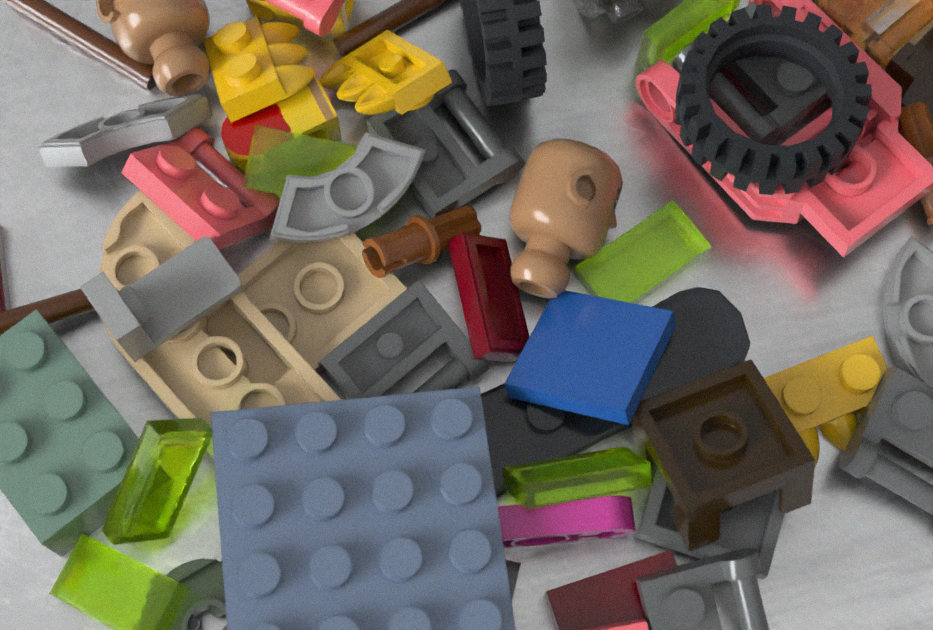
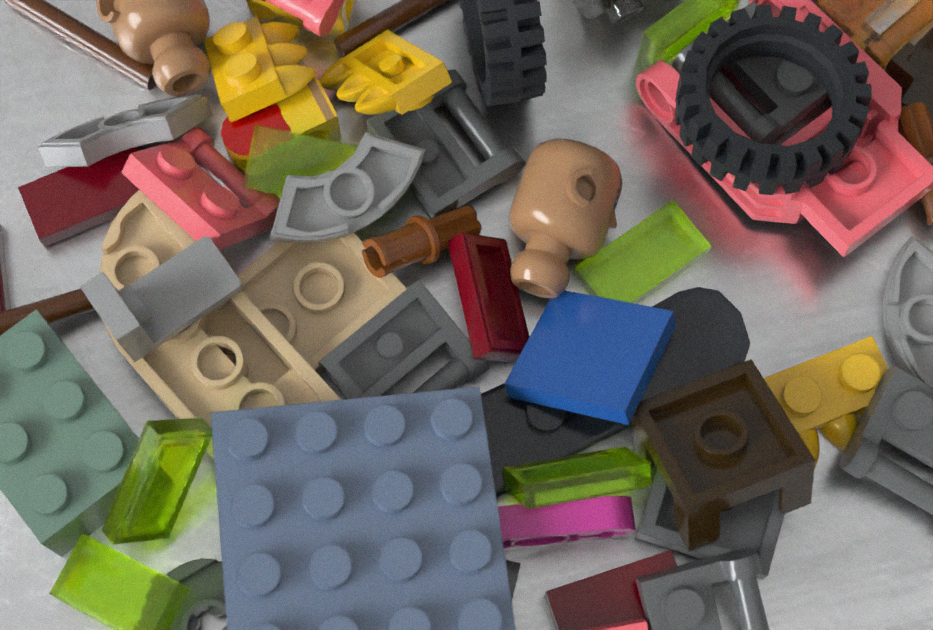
none -> dark red tile [18,147,140,247]

